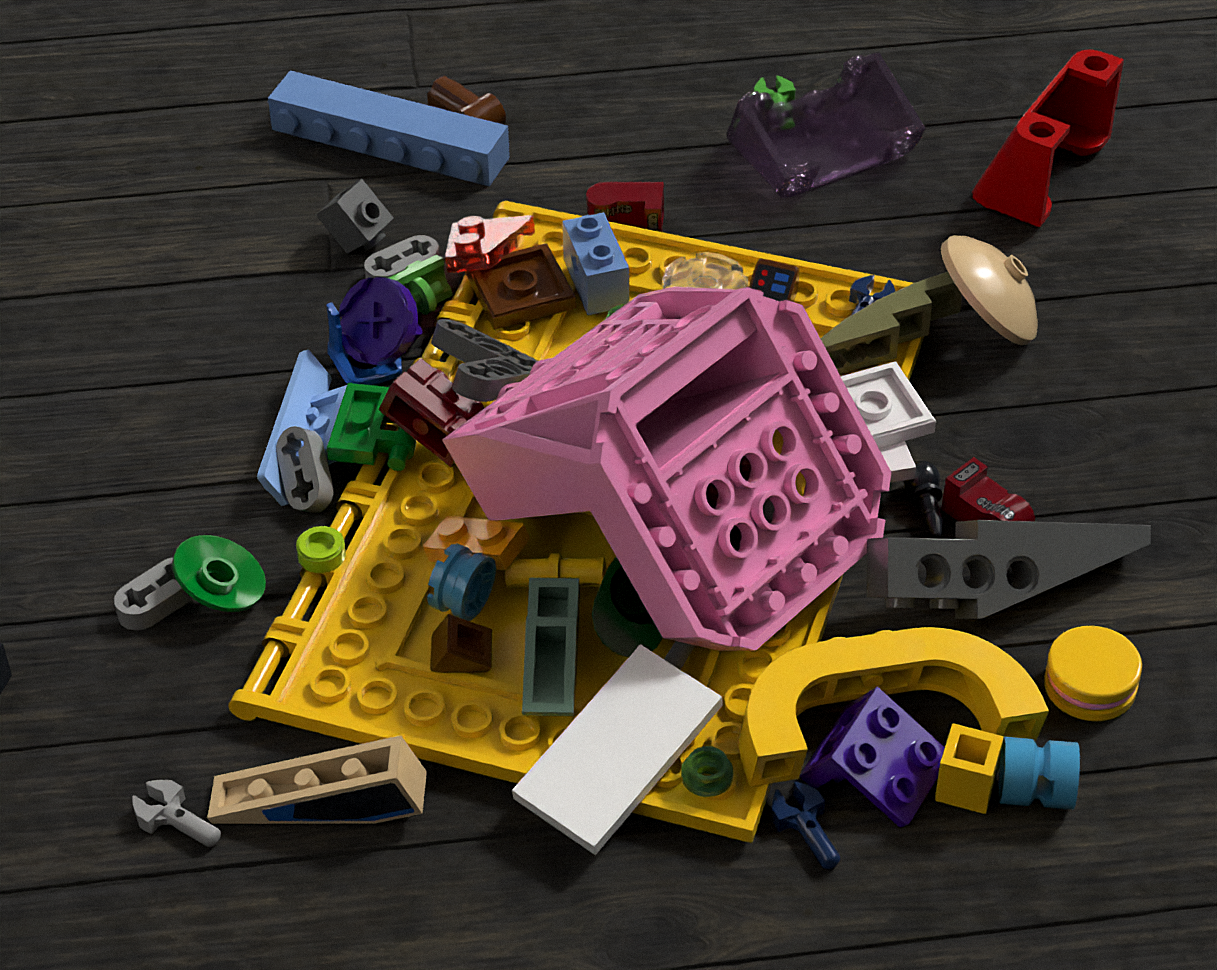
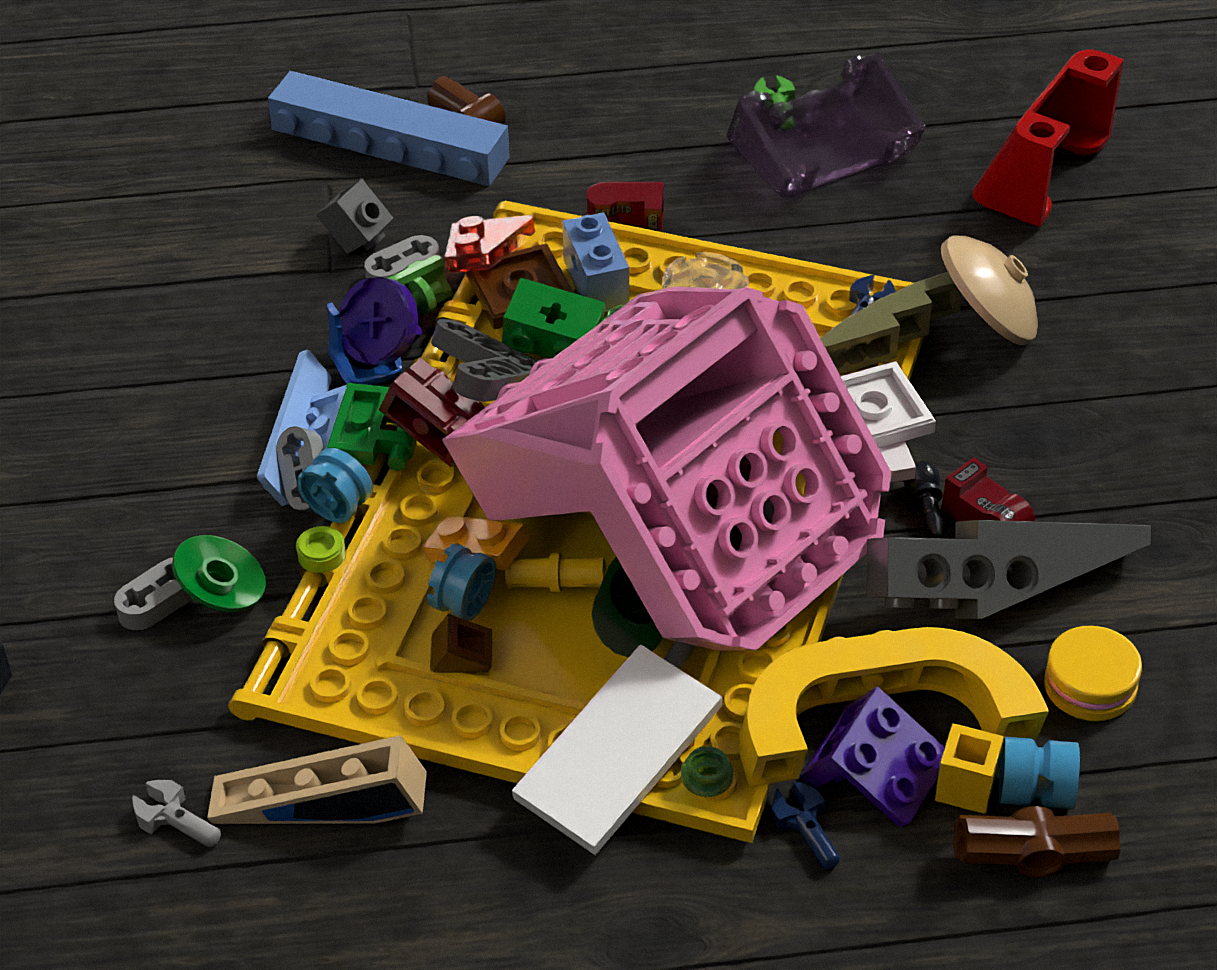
sand green slope [522,578,580,716] -> none
slope [749,259,800,302] -> none
none -> dark azure wheel [297,448,373,523]
none -> green brick [502,278,606,359]
none -> reddish brown piece [952,806,1121,878]

